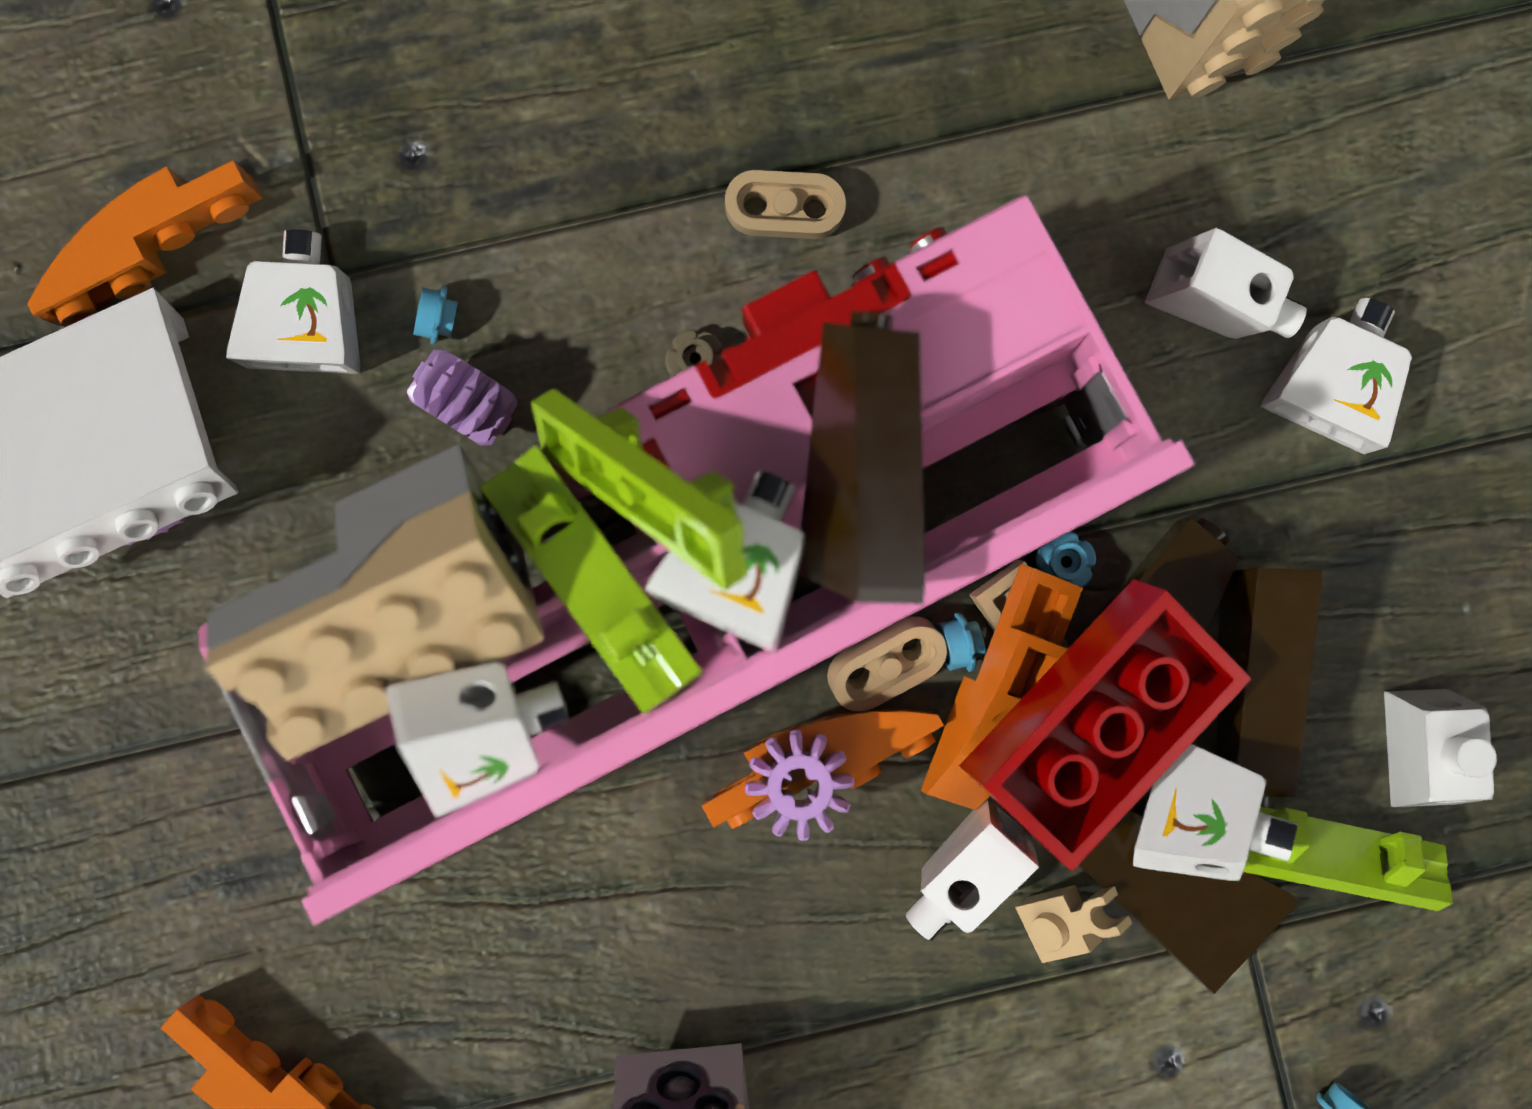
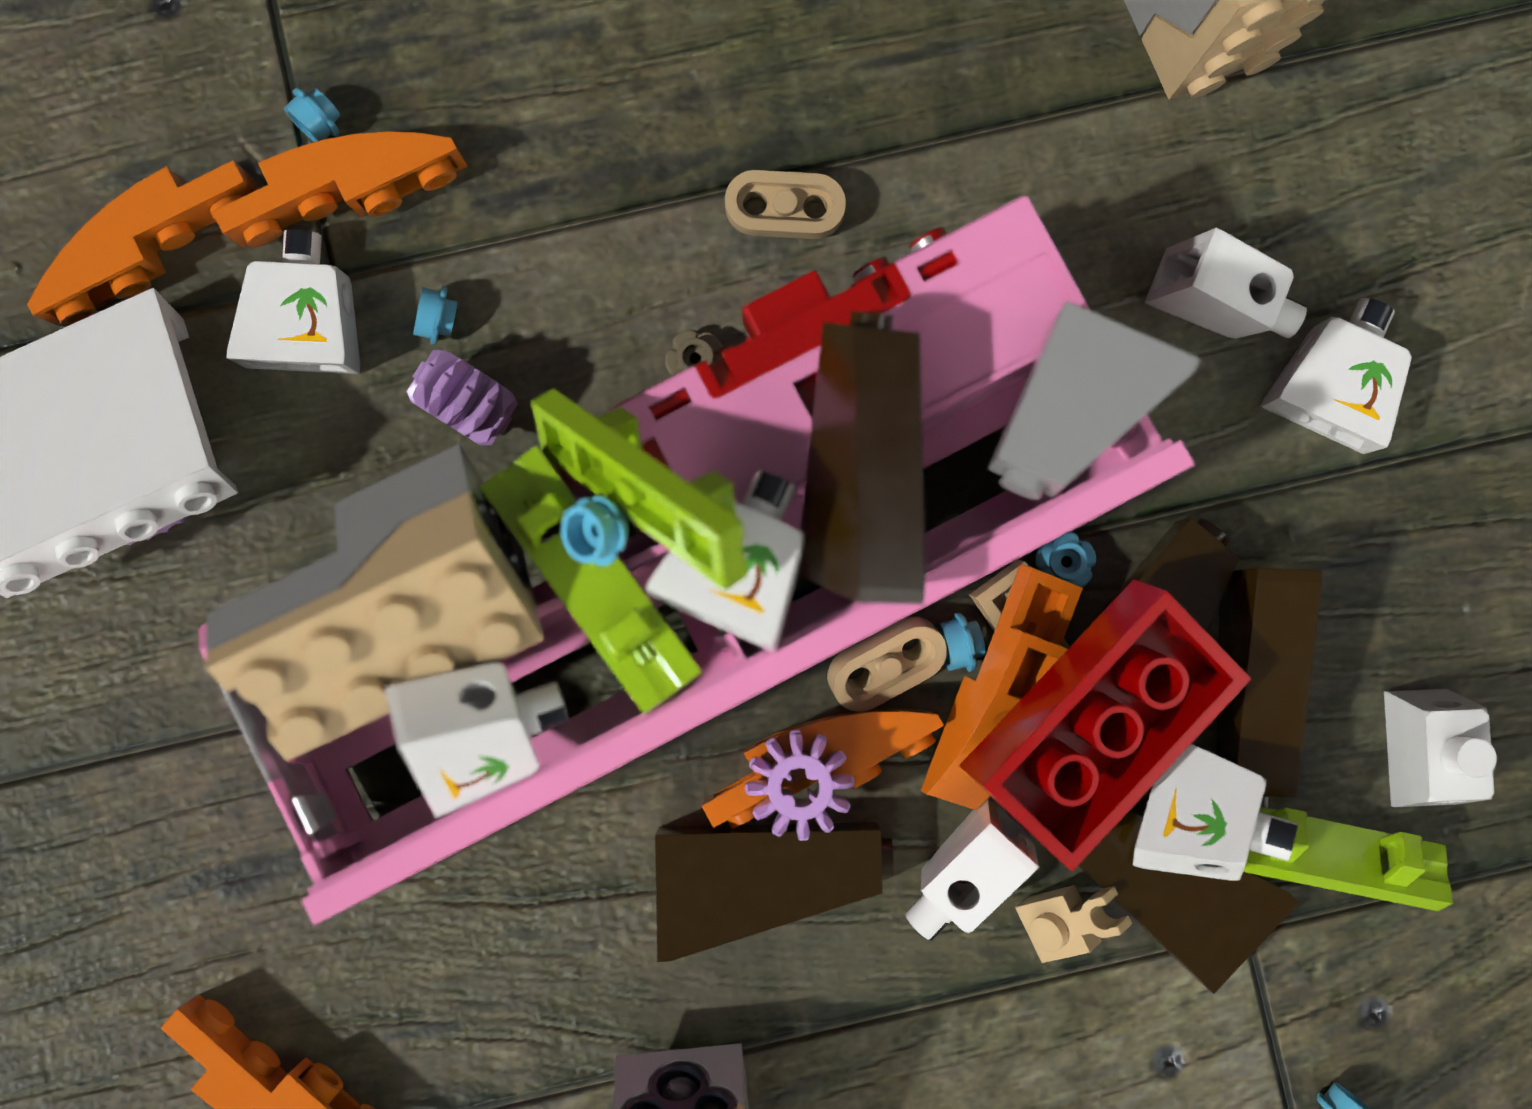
none -> orange slope [212,131,468,248]
none -> medium azure plate [283,88,341,142]
none -> medium azure plate [561,495,628,566]
none -> dark brown slope [655,822,893,962]
none -> light grey slope [988,301,1200,500]

